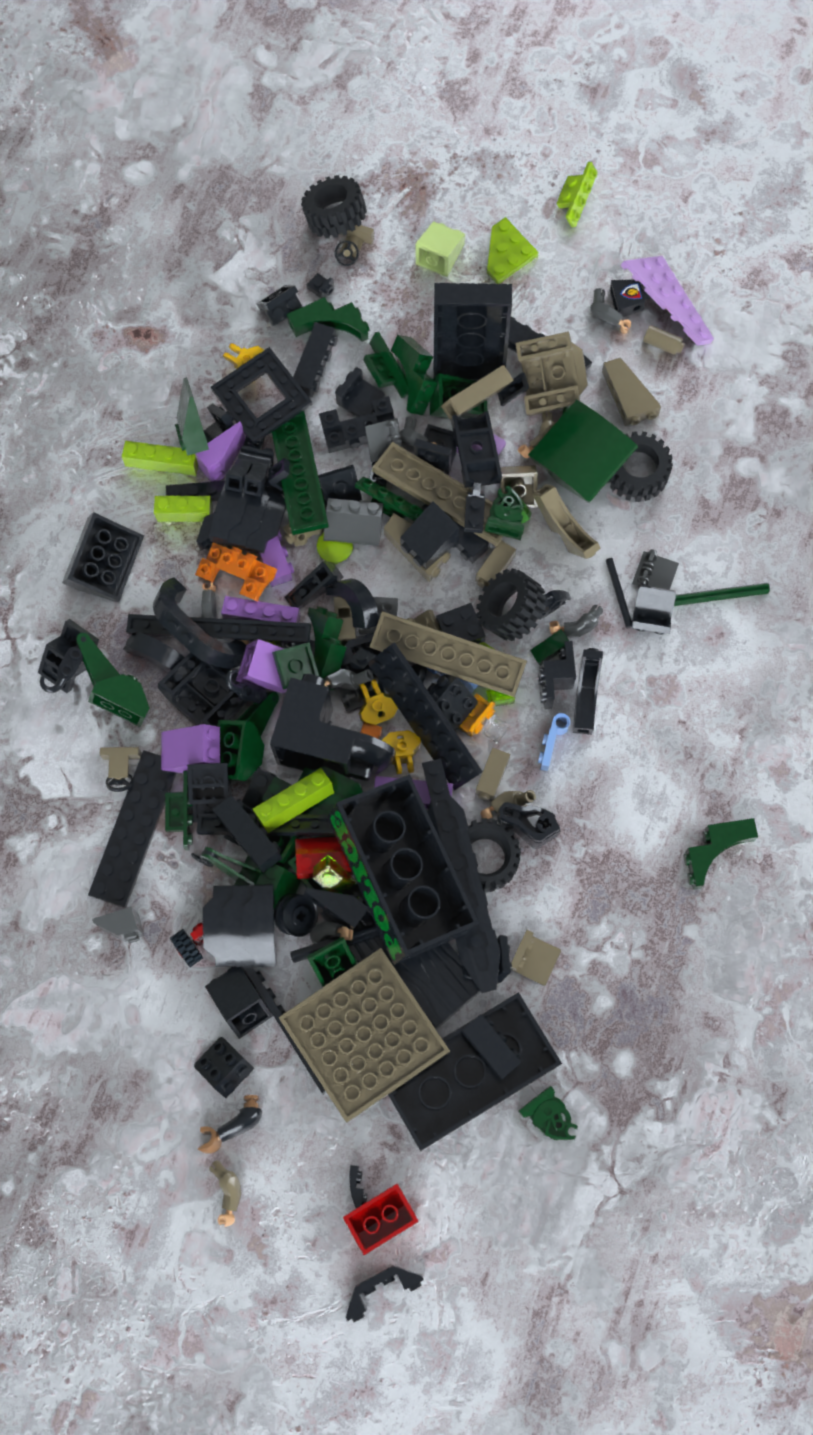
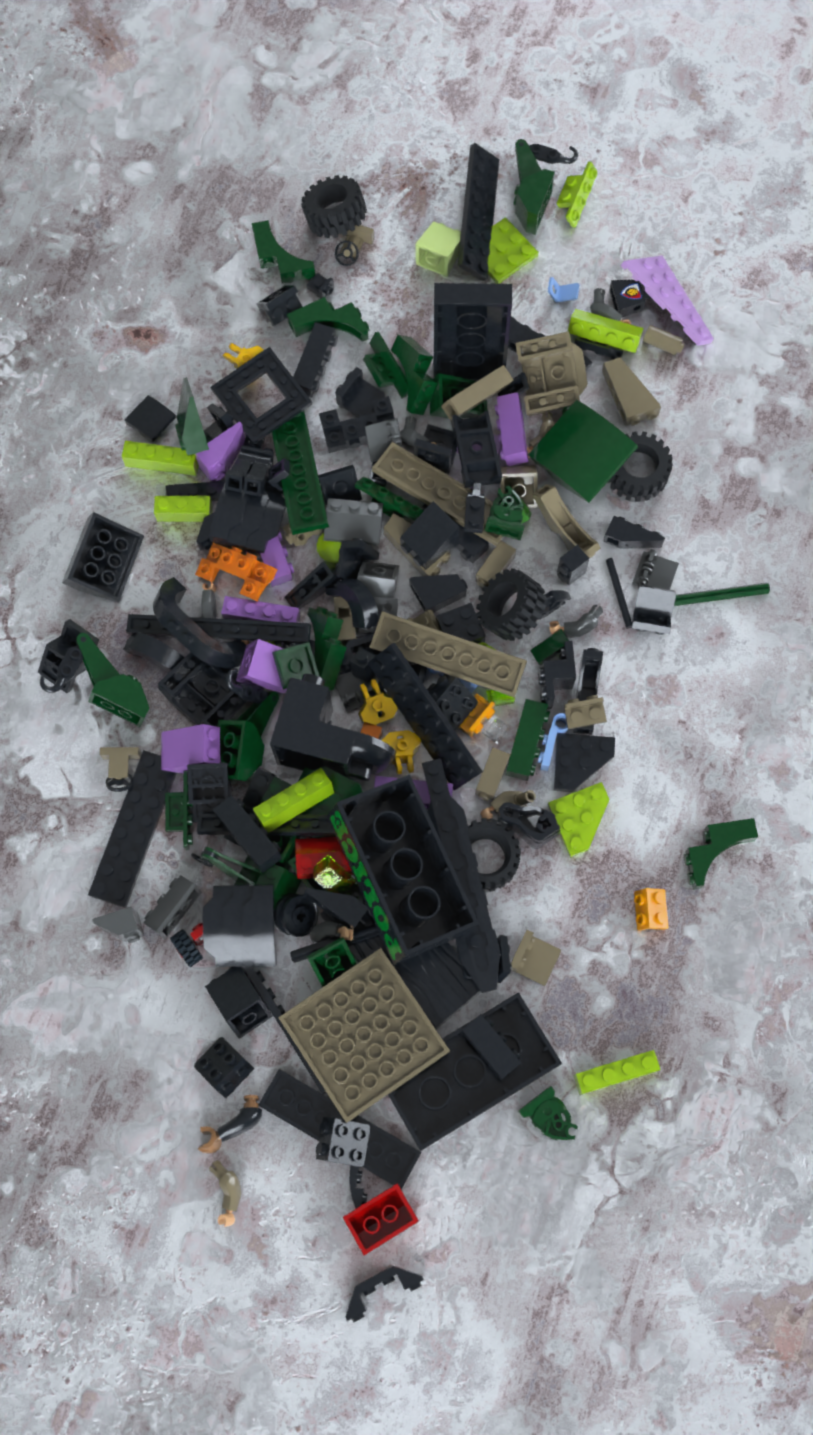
dark grey arm [324,669,374,690] -> none
none -> black slope [124,395,177,442]
none -> dark grey slope [144,875,202,940]
none -> dark green arch [251,220,316,283]
none -> black plate [258,1069,422,1190]
none -> bracket [316,1117,370,1167]
none -> black bracket [336,538,379,580]
none -> dark grey slope [357,561,399,598]
none -> black slope [409,574,468,613]
none -> black plate [458,143,499,281]
none -> medium lavender brick [495,392,529,466]
none -> dark green brick [506,699,550,781]
none -> dark green slope [513,139,579,235]
none -> light blue bracket [548,277,580,303]
none -> lime plate [548,782,610,857]
none -> black plate [554,733,615,792]
none -> black brick [557,545,590,585]
none -> dark tan bracket [564,695,607,729]
none -> lime brick [567,308,644,353]
none -> lime brick [573,1050,661,1095]
none -> black hinge [574,336,624,360]
none -> black slope [603,516,665,549]
none -> light orange bracket [634,888,669,931]

